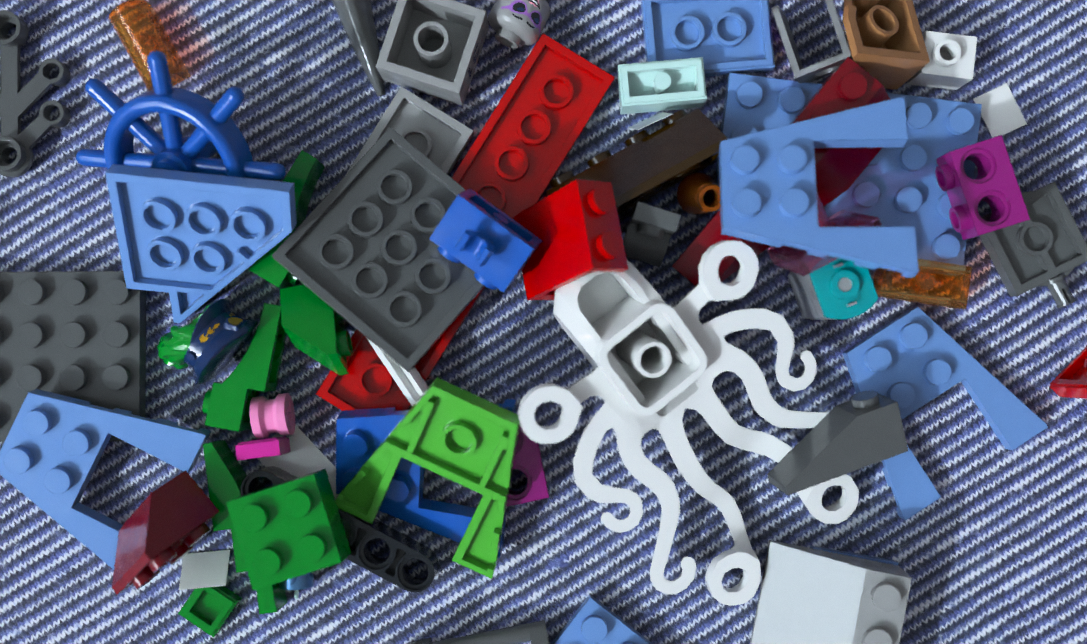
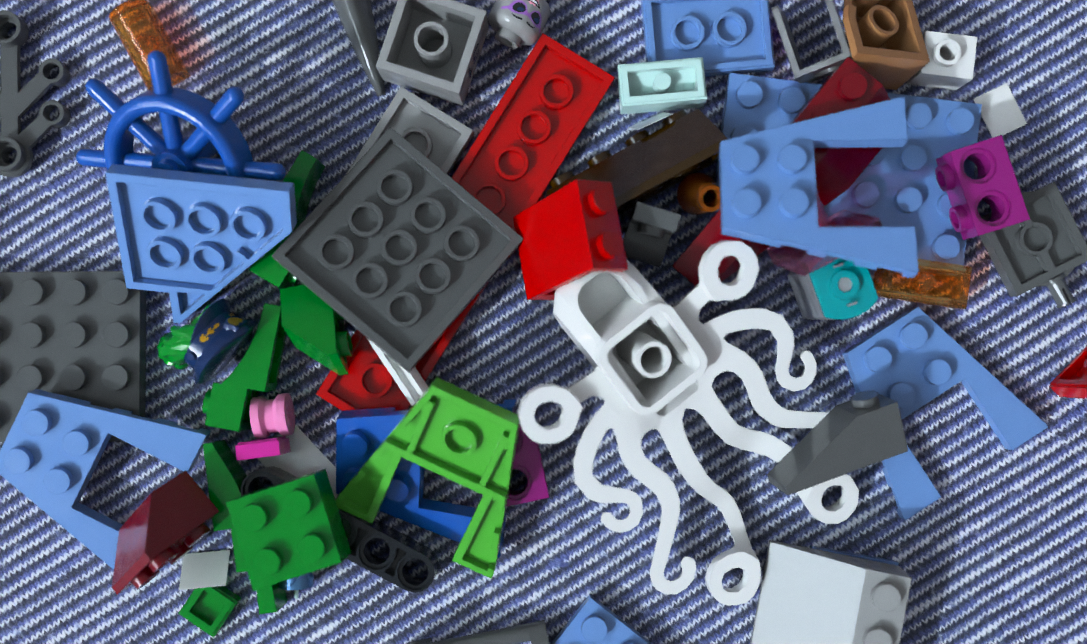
blue brick [429,188,542,292] -> none

